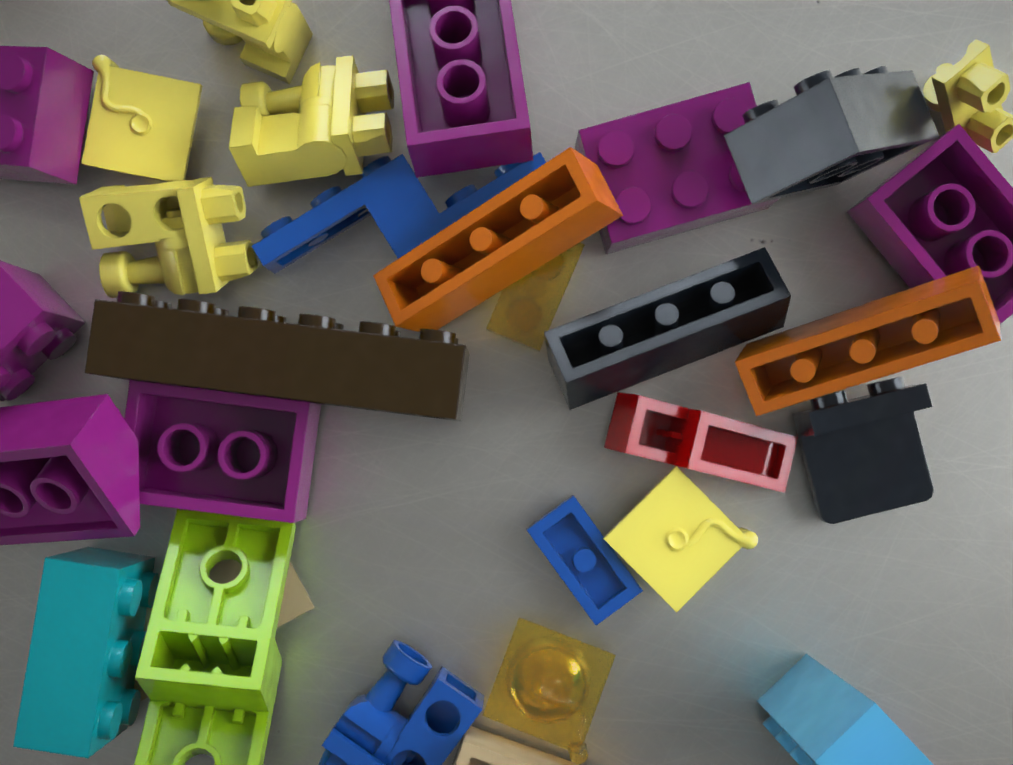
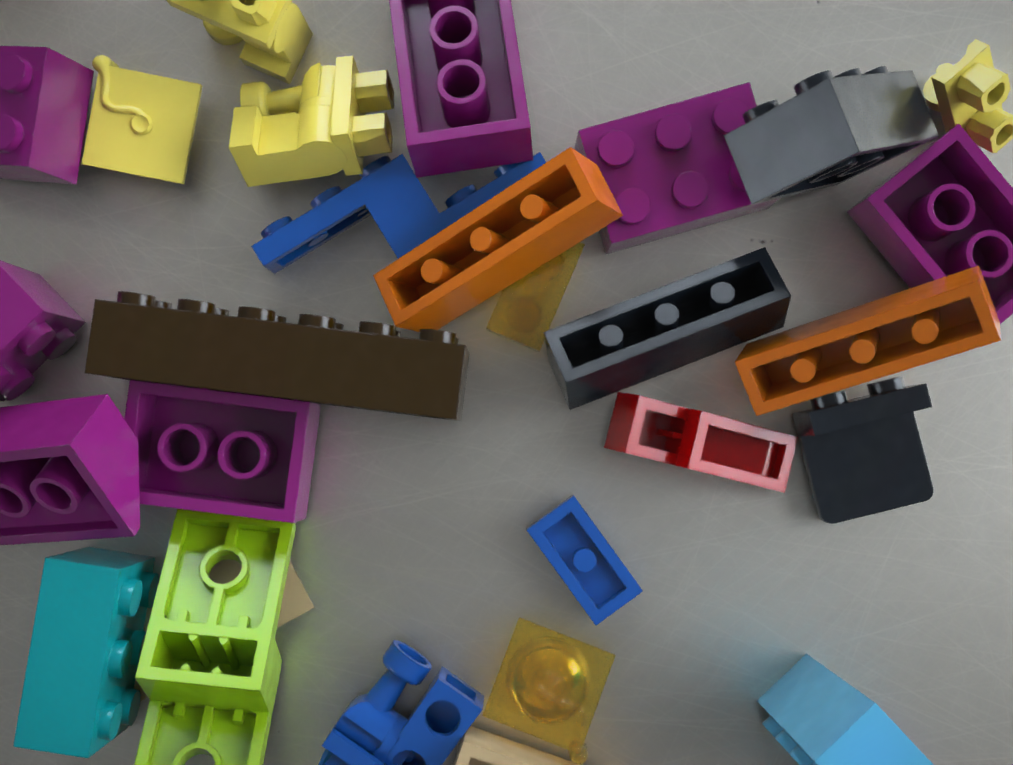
light yellow hips [79,177,258,298] -> none
light yellow hat [603,466,758,613] -> none

